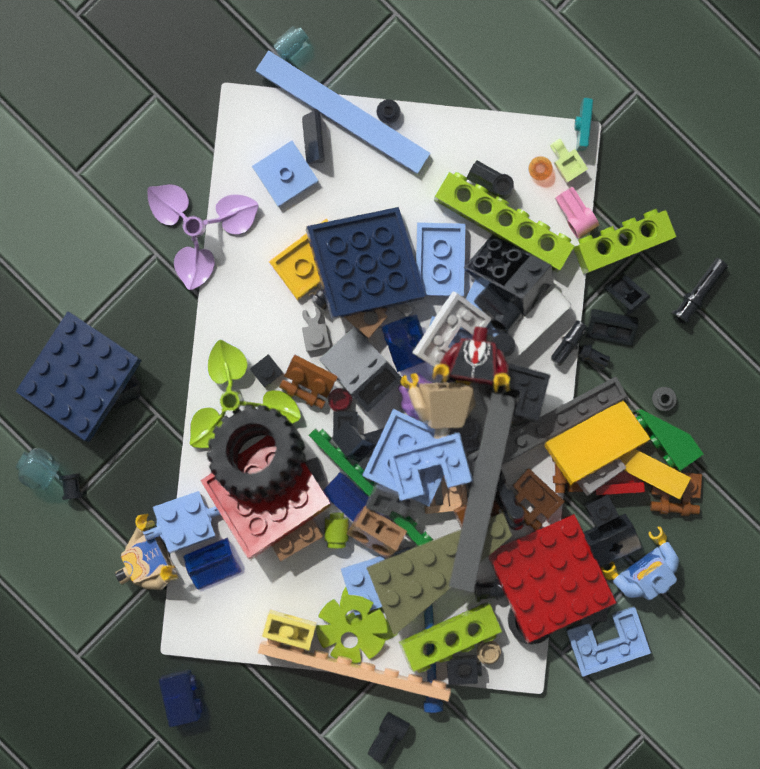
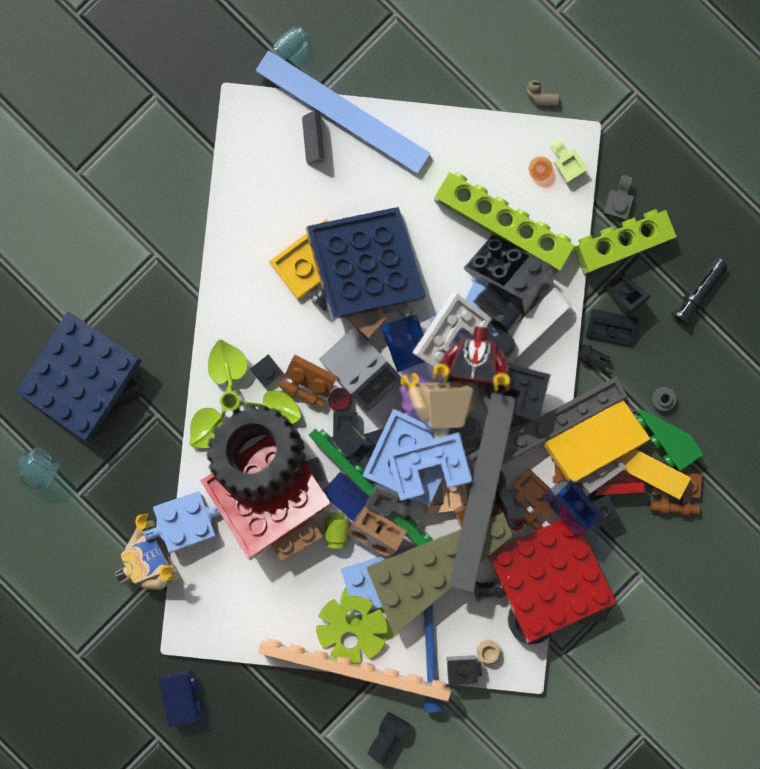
black bush [59,473,83,500] -> none
lavender plant [148,185,259,290] -> none
clear blue panel [183,537,242,590] -> none
light blue plate [252,141,319,208] -> none
light yellow brick [262,609,317,650] -> none
light grey plate [302,308,330,352] -> none
black plate [376,99,400,124] -> none
lime brick [398,602,502,673] -> none
light blue plate [416,223,465,297] -> none
black piece [466,160,514,200] -> none
black axle [551,320,589,366] -> none
bright pink piece [555,187,599,239] -> none
light blue plate [566,606,651,677] -> none
teal plate [574,98,593,151] -> none
black brick [583,514,642,567] -> none
light blue torso [601,527,679,600] -> none
none -> dark tan arm [527,80,559,106]
none -> clear blue brick [543,479,602,533]
none -> dark grey plate [603,175,634,220]

